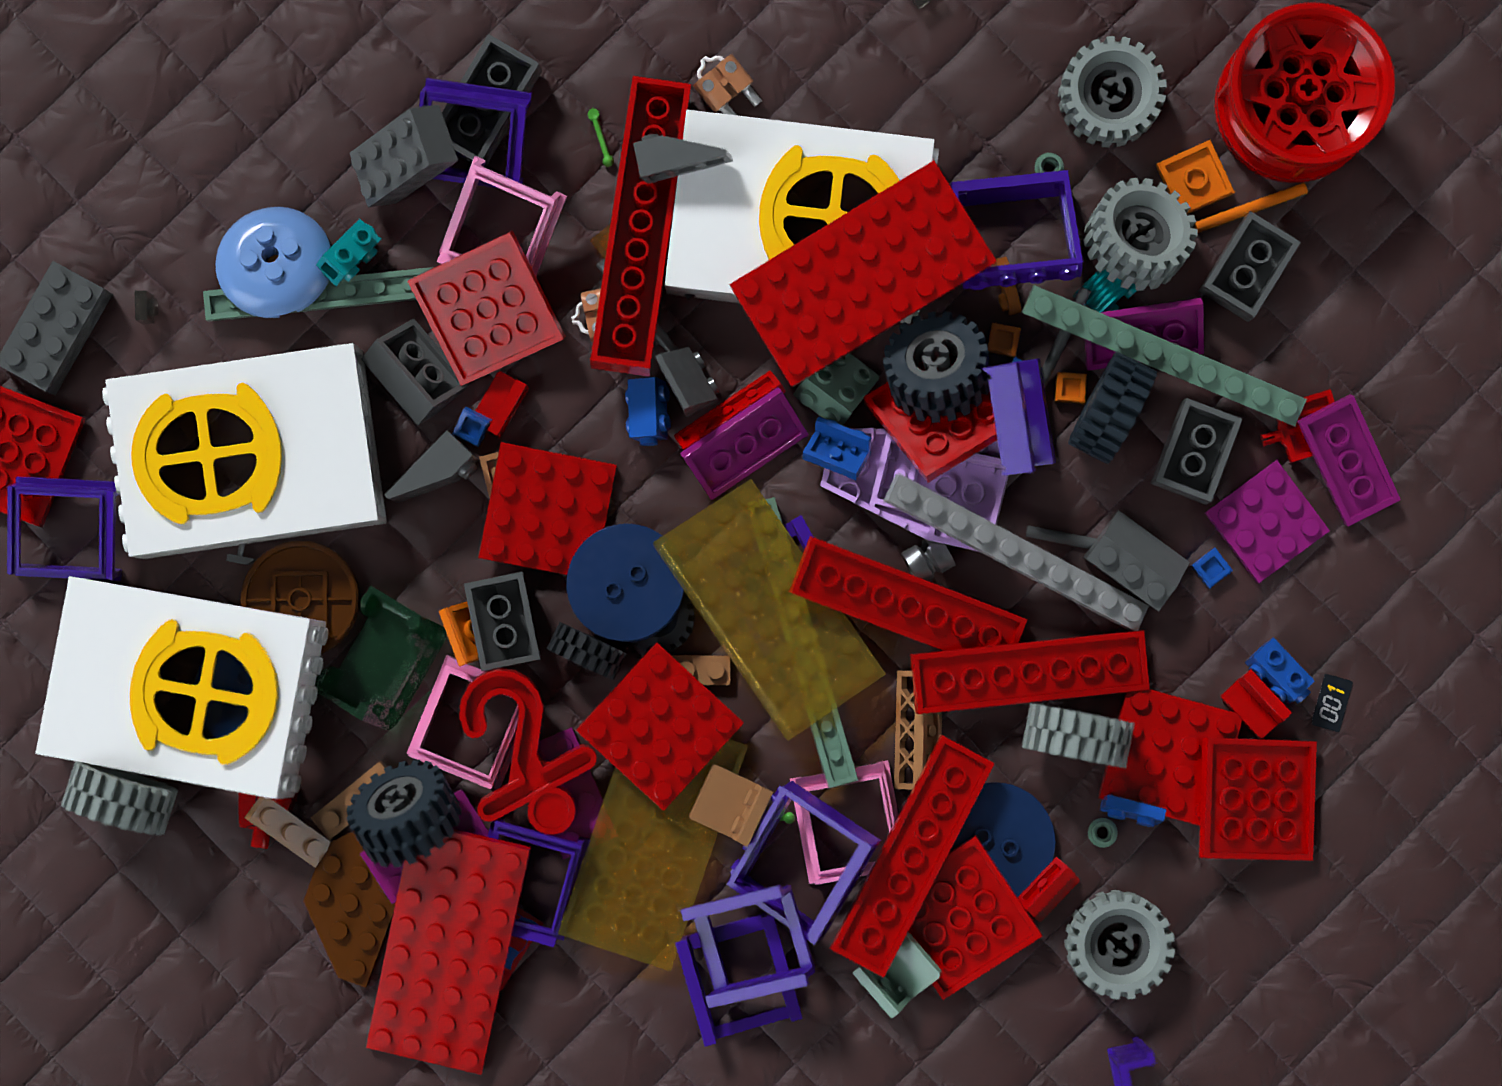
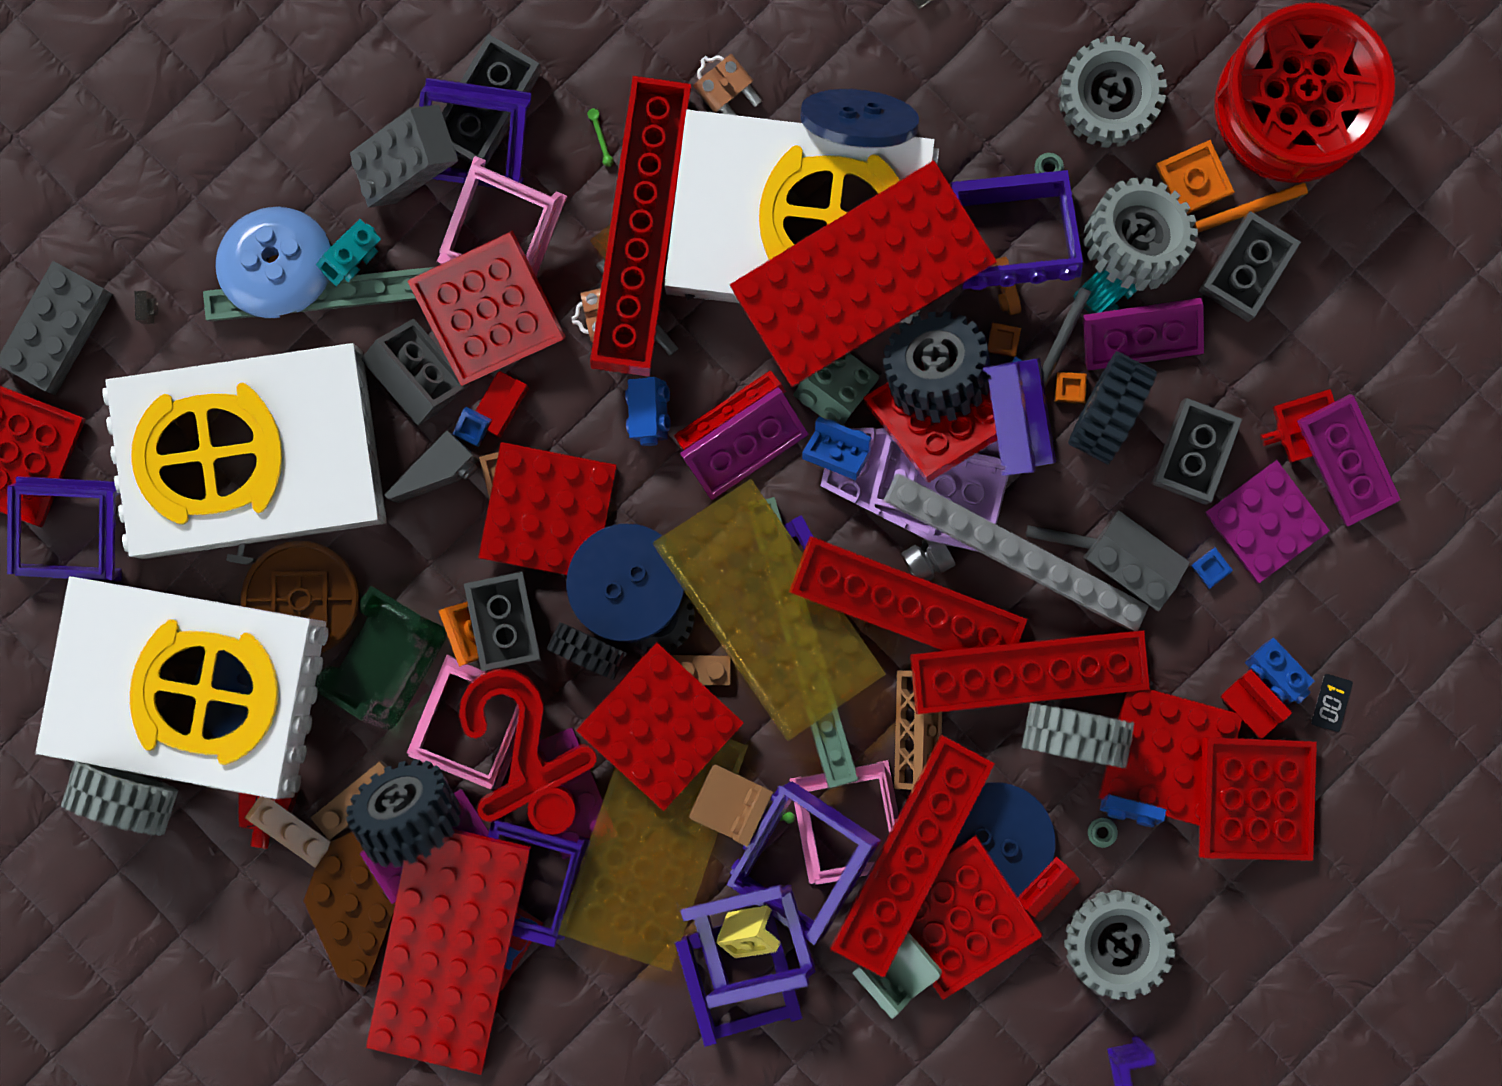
dark grey slope [633,134,733,184] -> none
dark grey slope [655,347,720,418] -> none
sand green plate [1022,285,1307,426] -> none
none -> light yellow panel [716,905,780,959]
none -> dark blue plate [800,89,919,148]

